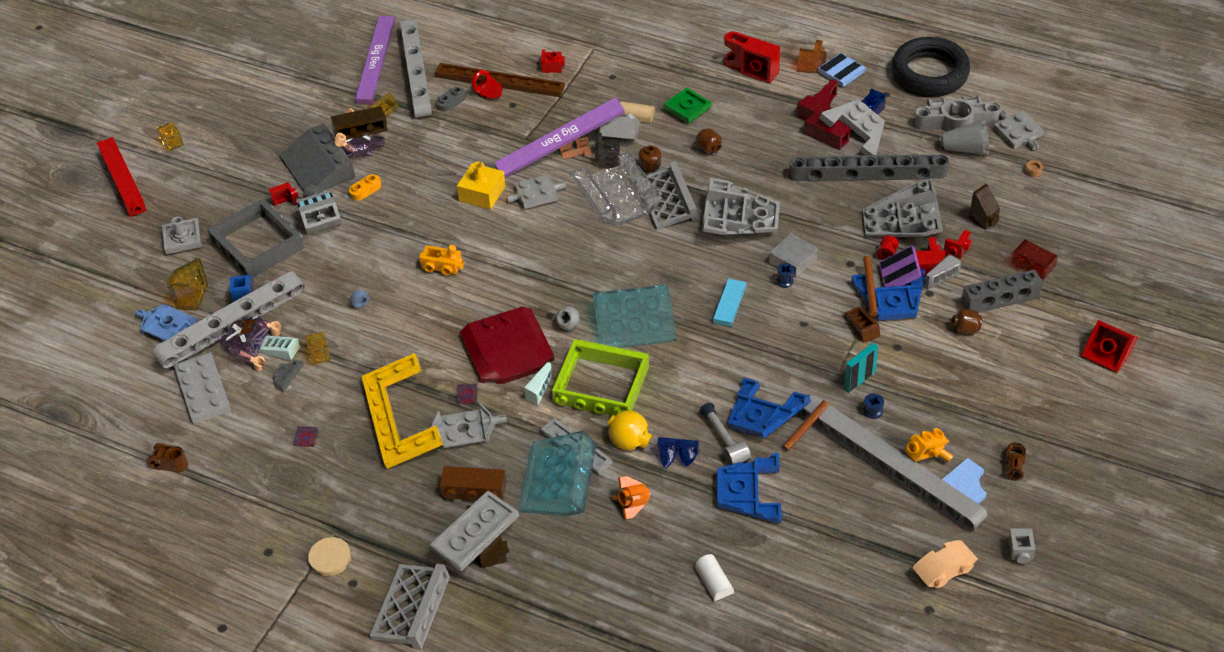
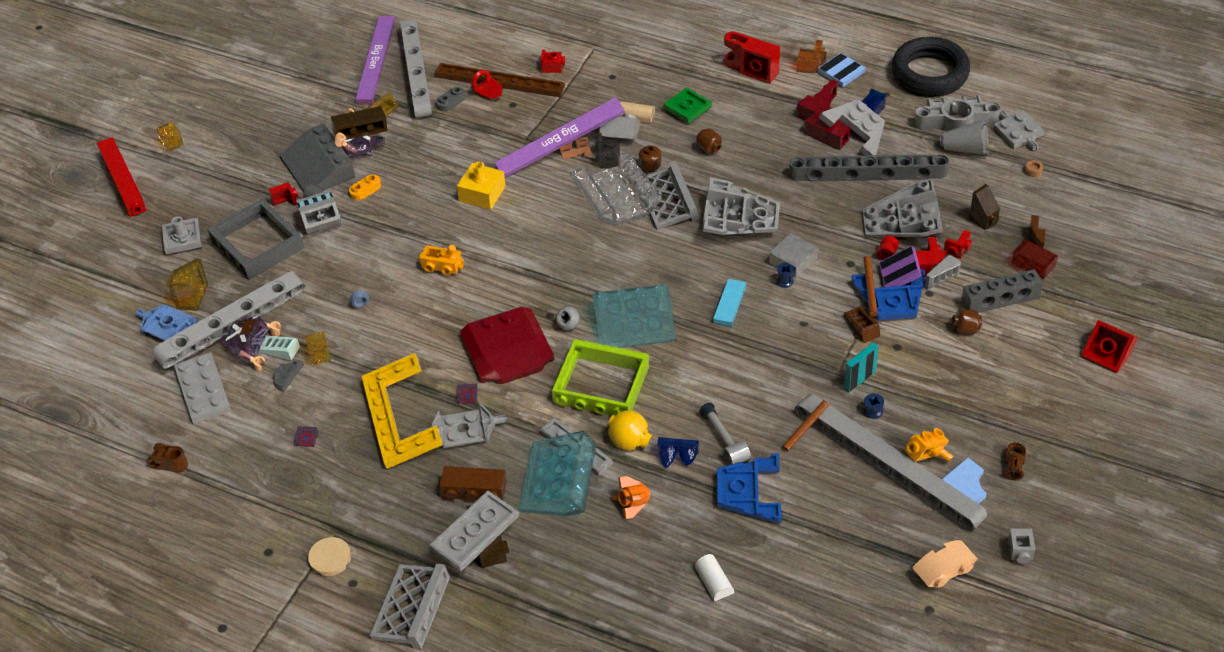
blue slope [230,275,253,302] -> none
light grey plate [506,175,566,209] -> none
light aqua slope [524,363,552,406] -> none
blue wing [728,377,811,438] -> none
none -> reddish brown slope [1029,215,1045,256]

